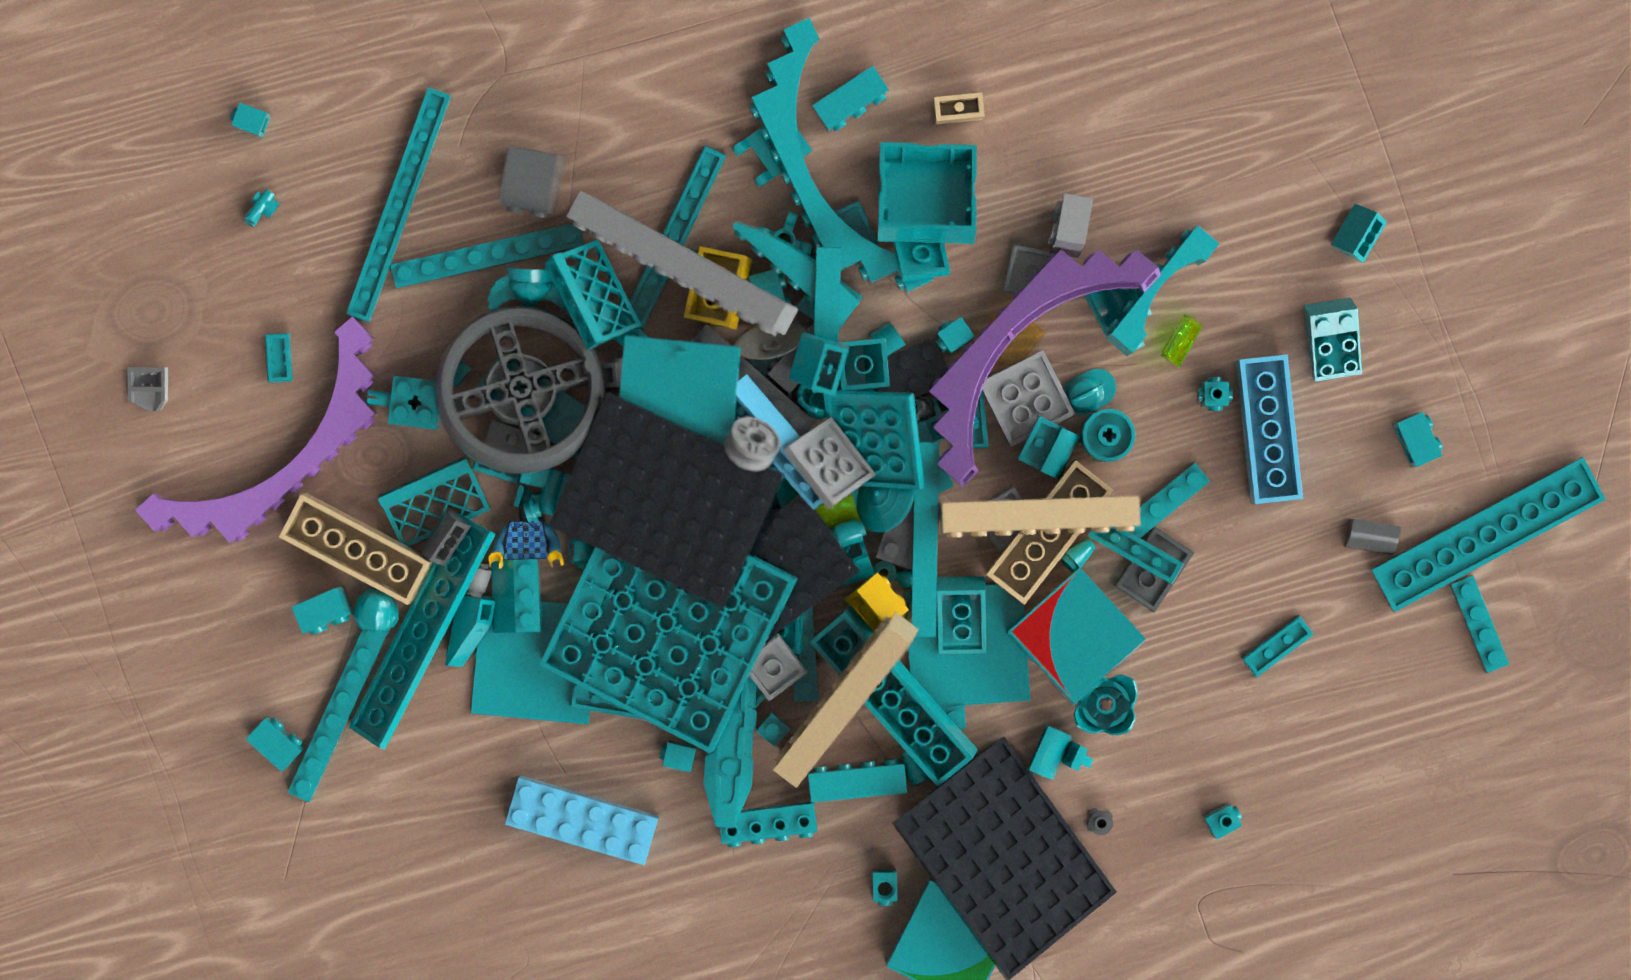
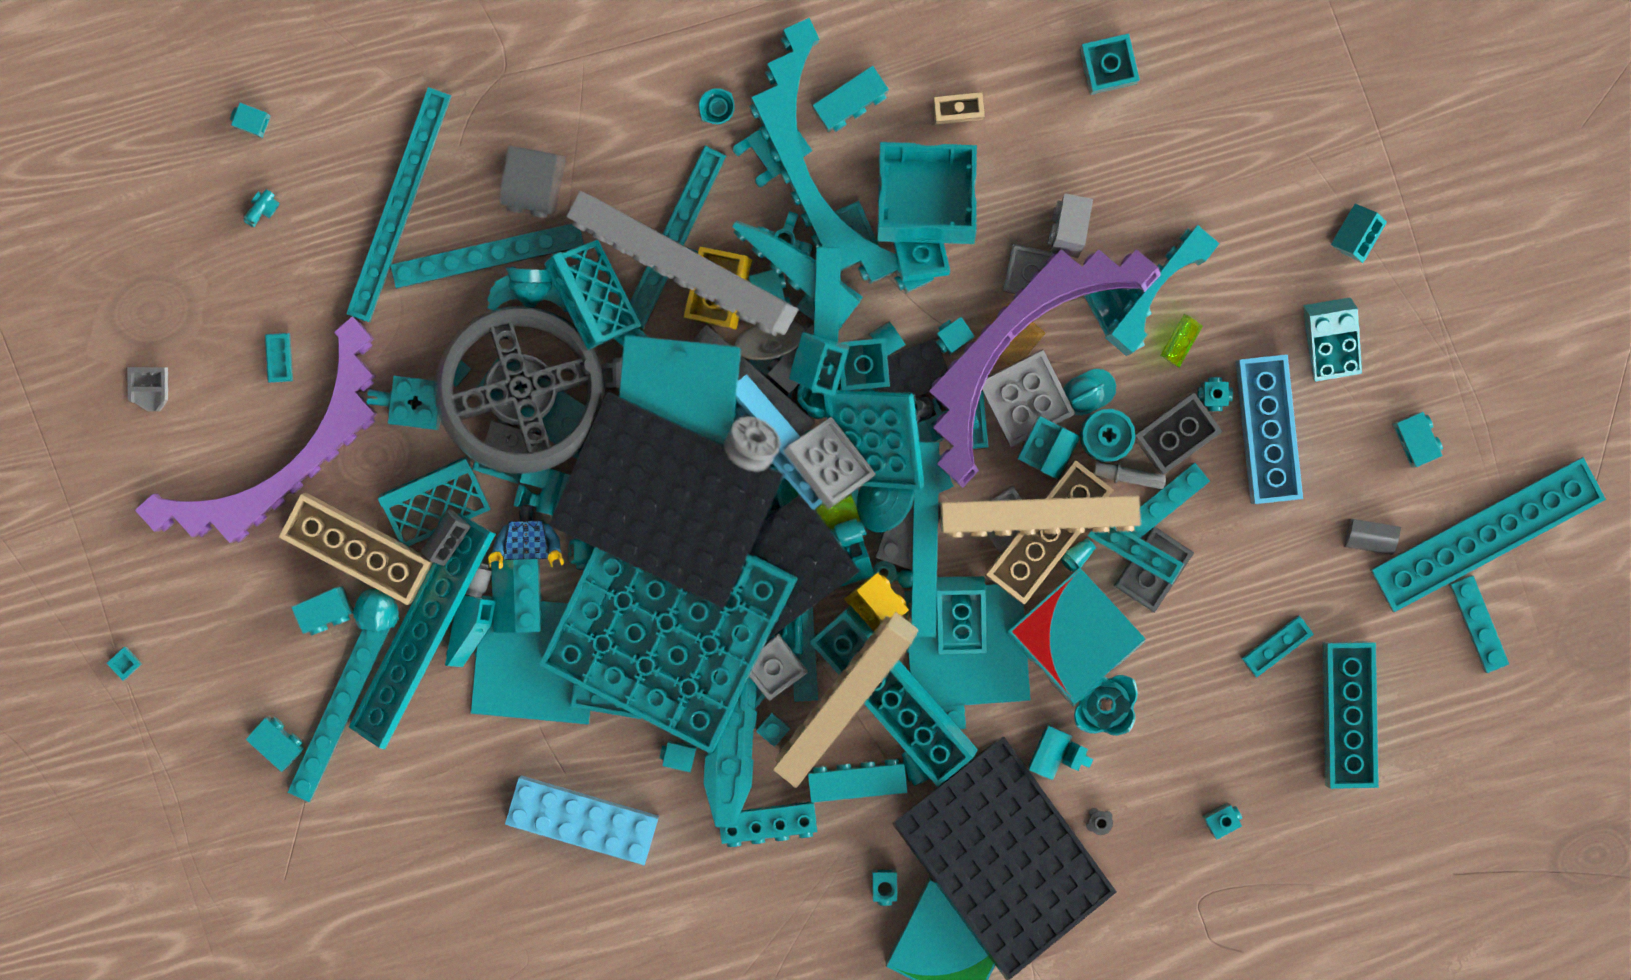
teal plate [523,499,542,523] -> none
none -> teal plate [107,647,142,681]
none -> teal hat [699,88,735,125]
none -> teal brick [1079,33,1140,95]
none -> light grey axle [1093,461,1166,489]
none -> dark grey brick [1135,393,1223,475]
none -> teal brick [1322,641,1379,789]

